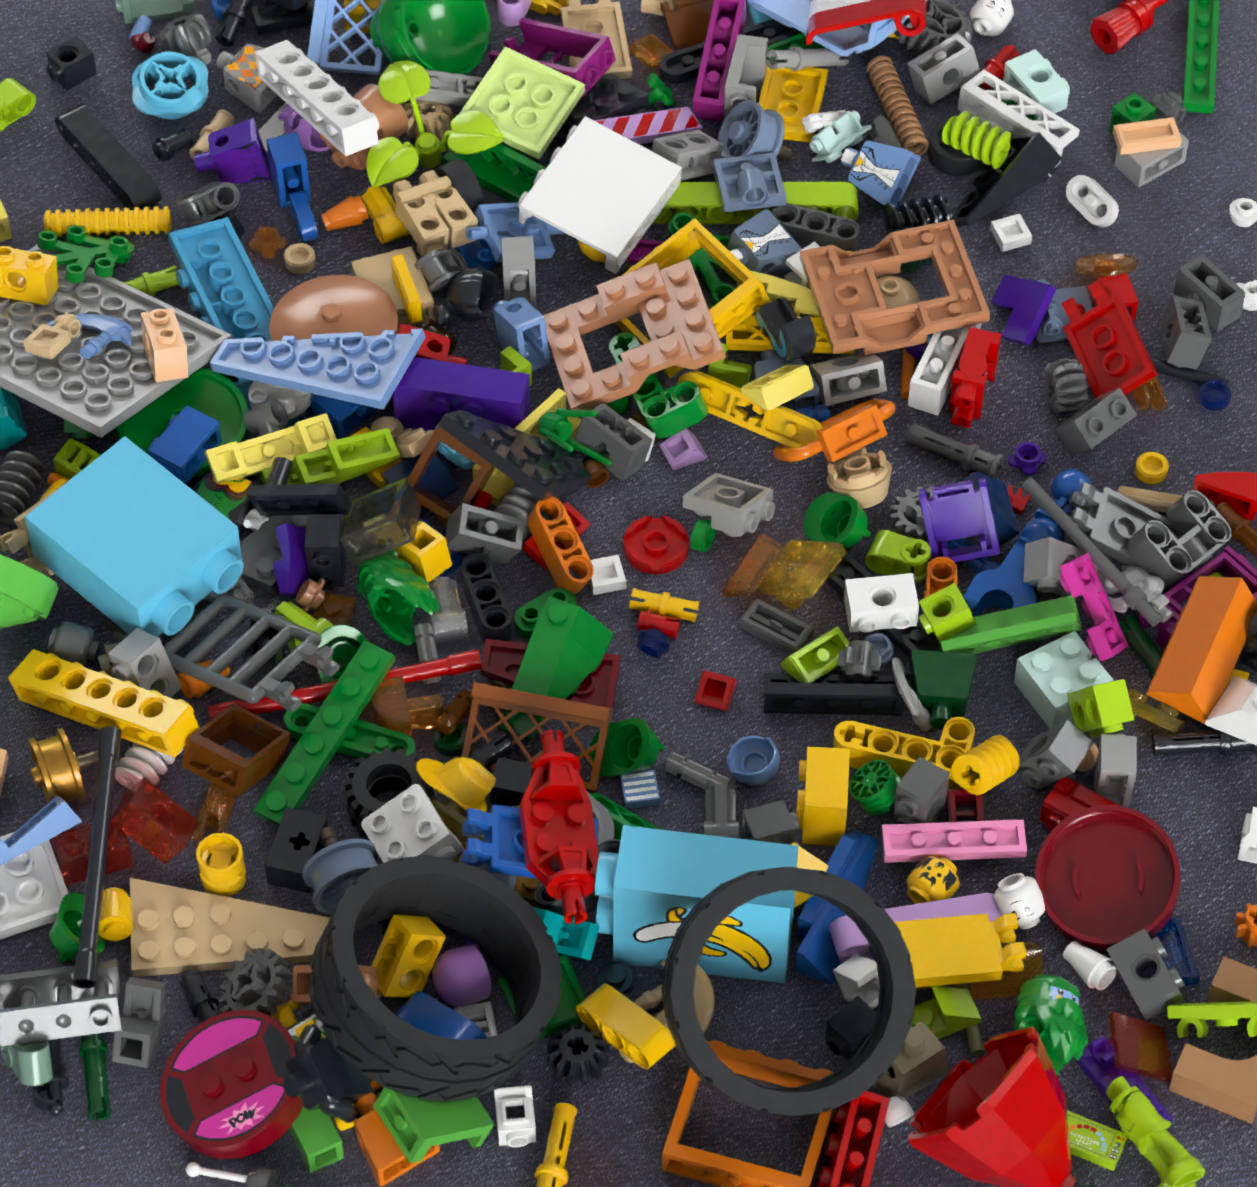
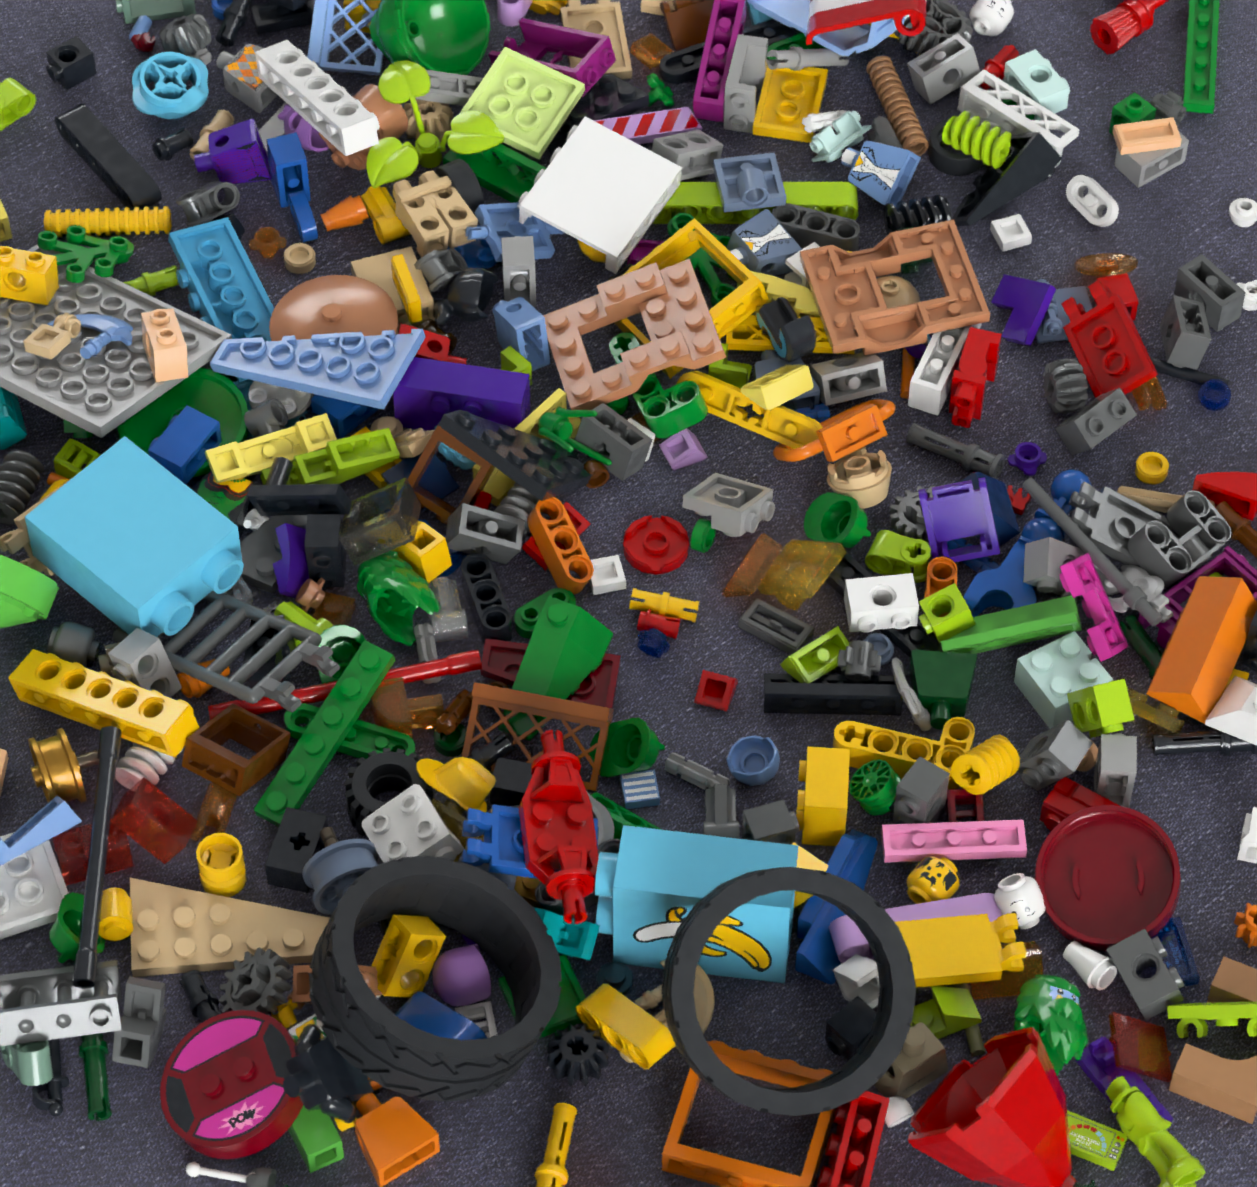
bright green panel [373,1087,495,1163] -> none
white window [494,1085,536,1147] -> none
sand blue wheel [717,100,792,161] -> none

